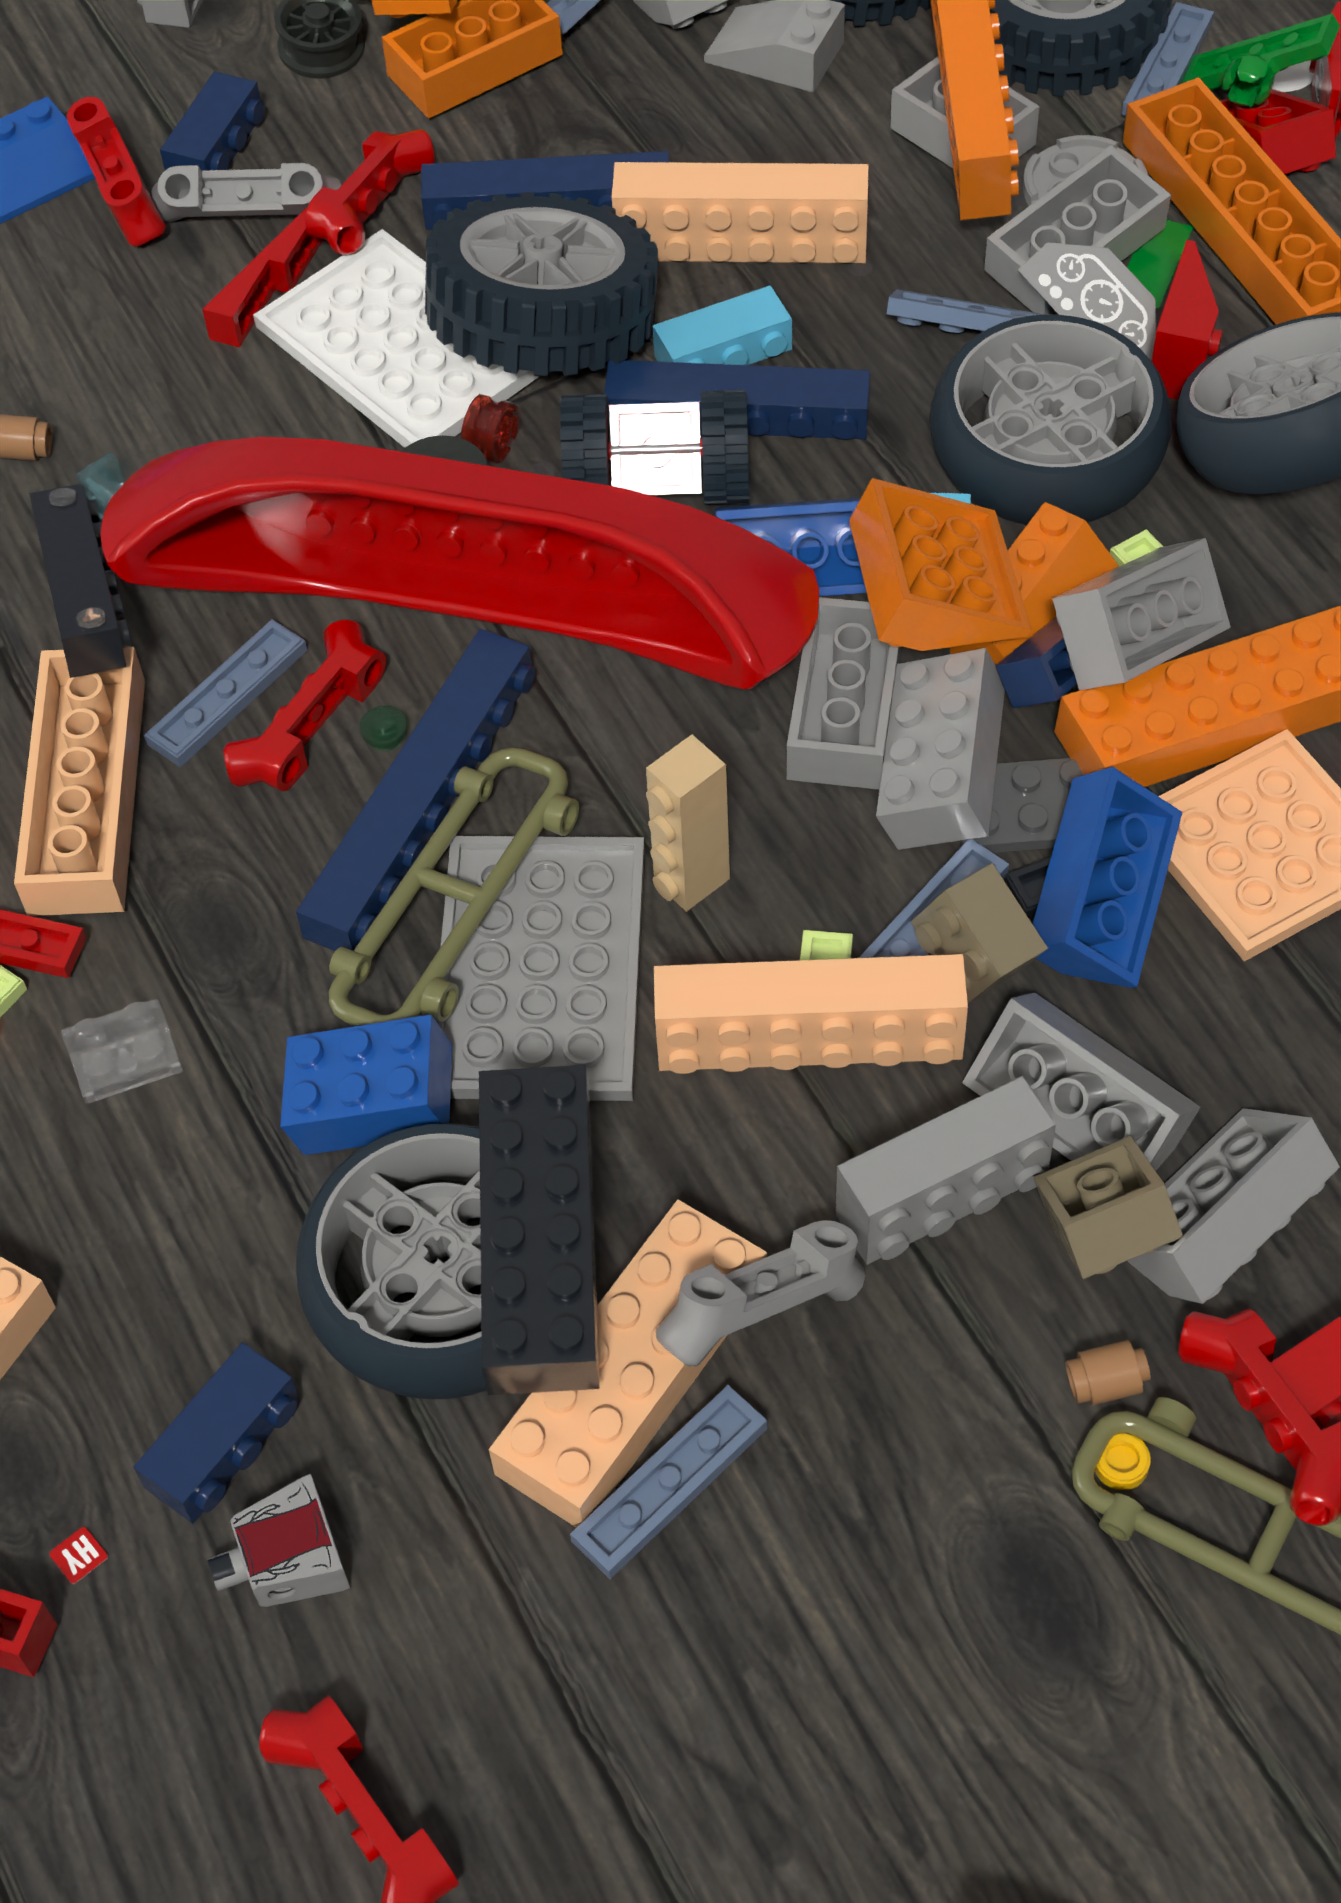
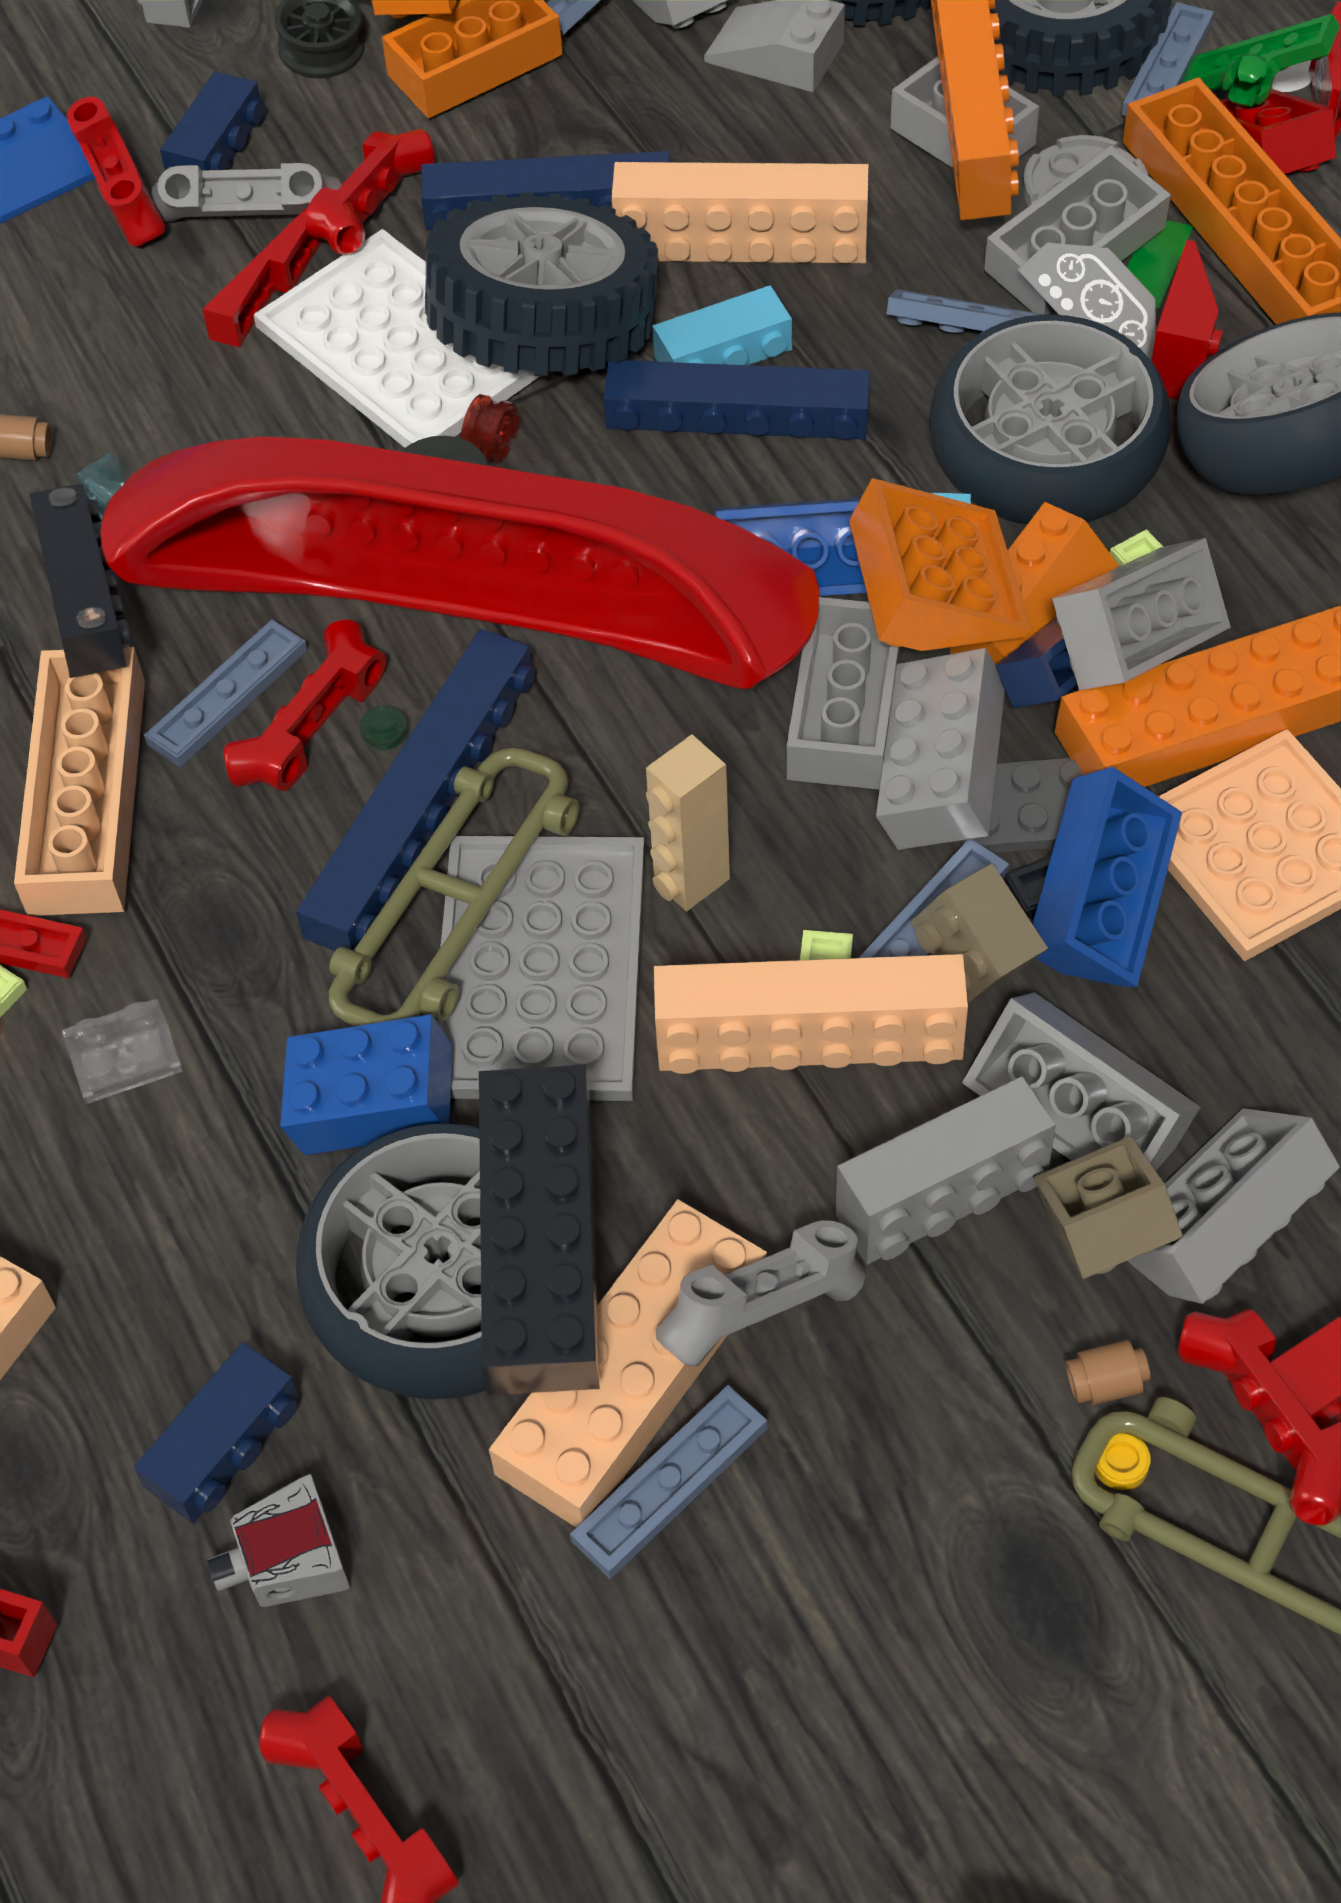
red sticker [49,1527,108,1584] -> none
plate [560,389,749,505] -> none

